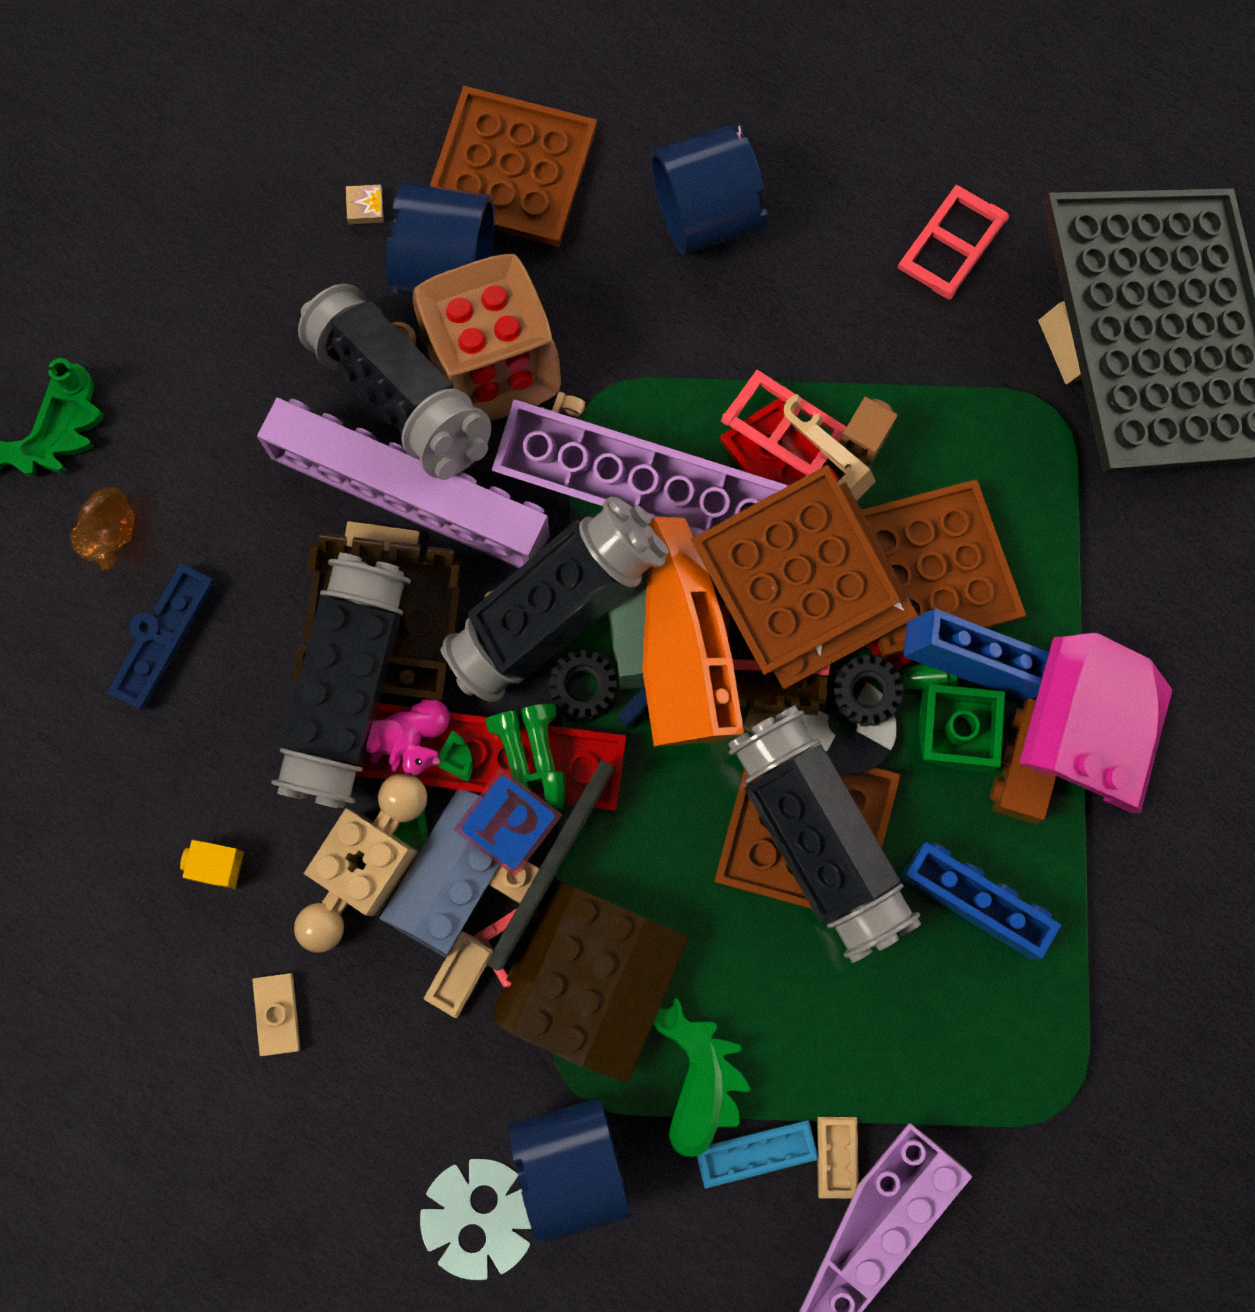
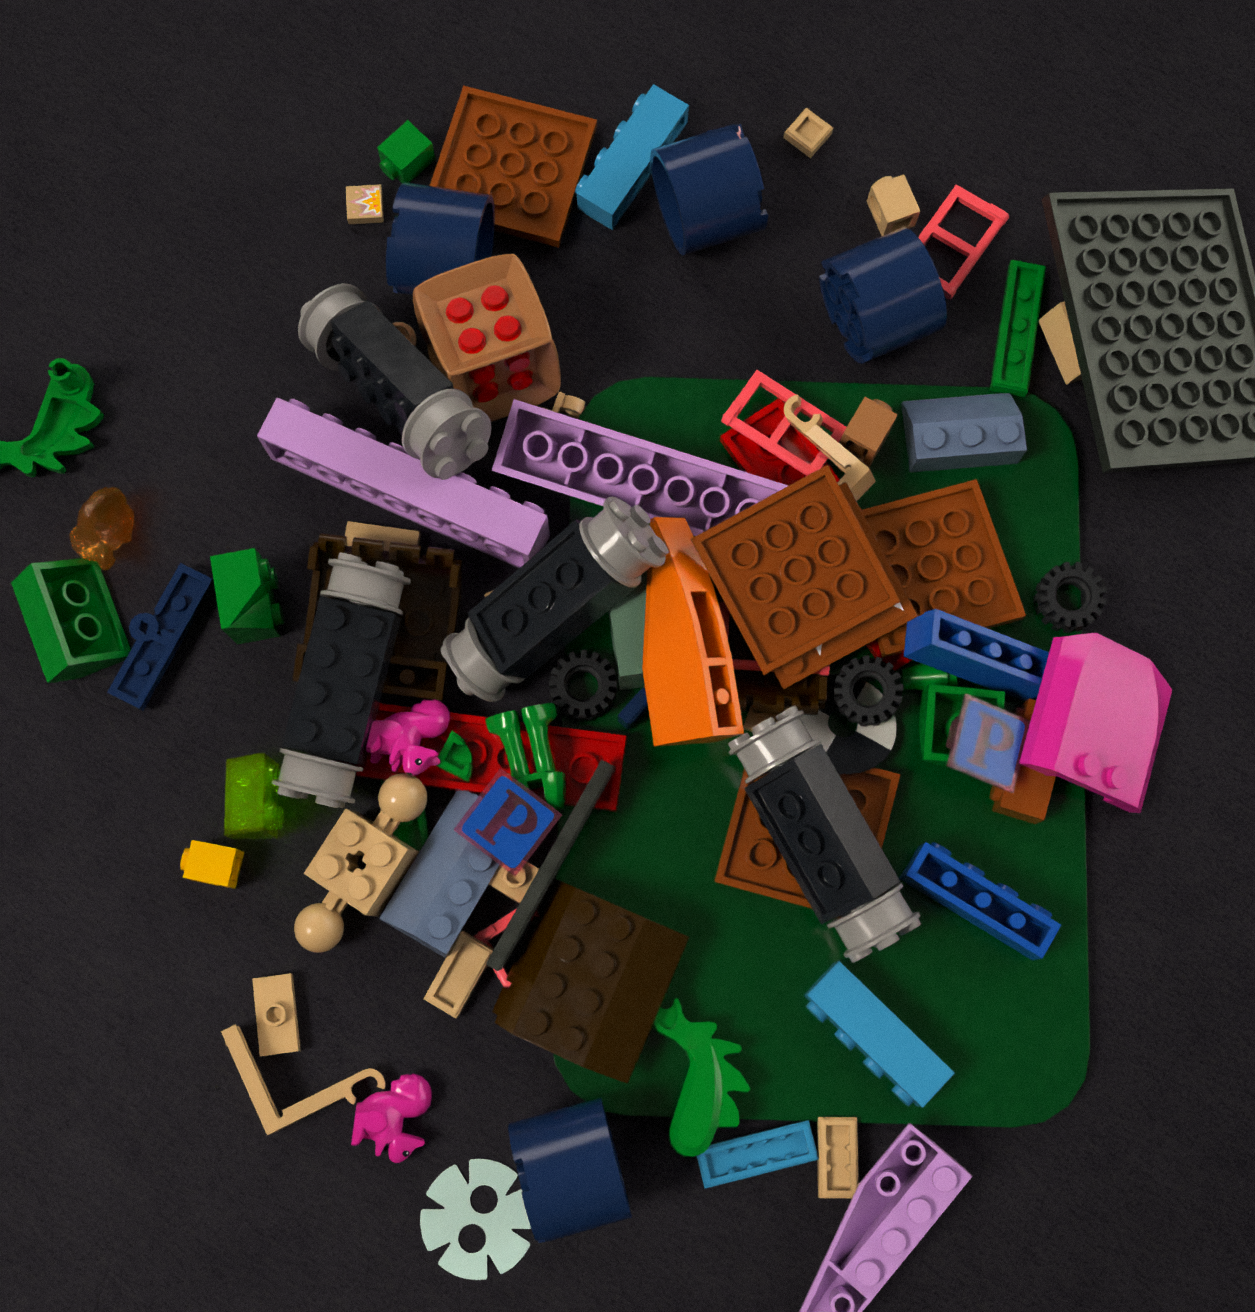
none -> green slope [11,557,131,683]
none -> green slope [210,548,284,645]
none -> tan hinge [221,1024,385,1135]
none -> clear neon green slope [224,753,284,839]
none -> dark pink animal [351,1074,432,1163]
none -> green brick [377,120,436,183]
none -> dark azure brick [575,84,689,230]
none -> tan tile [784,108,833,158]
none -> dark azure brick [803,961,954,1108]
none -> dark blue brick [819,227,947,363]
none -> tan brick [867,174,920,236]
none -> sand blue slope [901,393,1027,472]
none -> piece [946,694,1030,793]
none -> green tile [989,260,1046,397]
none -> black tyre [1033,562,1107,633]

